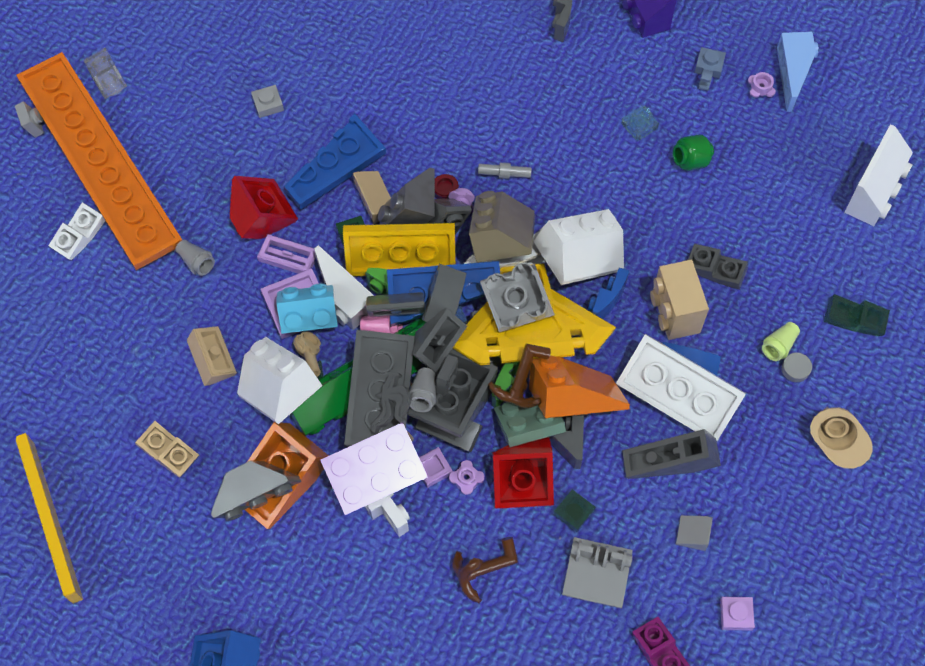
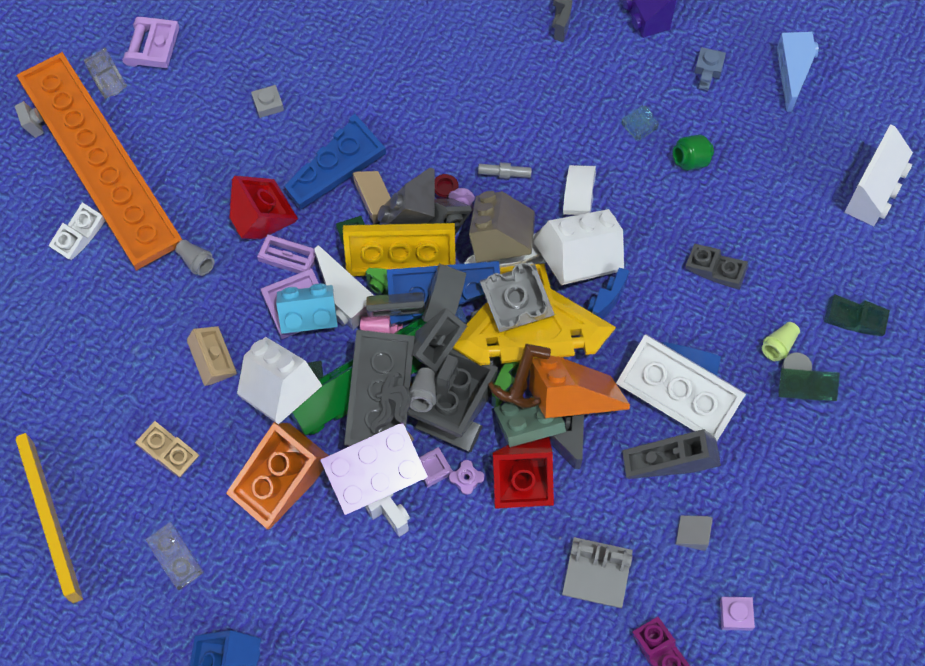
slope [211,461,301,521] -> none
tan plate [293,331,321,377] -> none
reddish brown piece [452,537,519,604] -> none
plate [553,489,596,533] -> none
tan brick [650,260,709,340] -> none
lavender plate [748,72,776,98] -> none
tan piece [810,407,872,469] -> none
none -> lavender plate [123,17,179,68]
none -> clear slope [145,522,204,590]
none -> white slope [563,165,596,215]
none -> clear green slope [778,368,840,401]

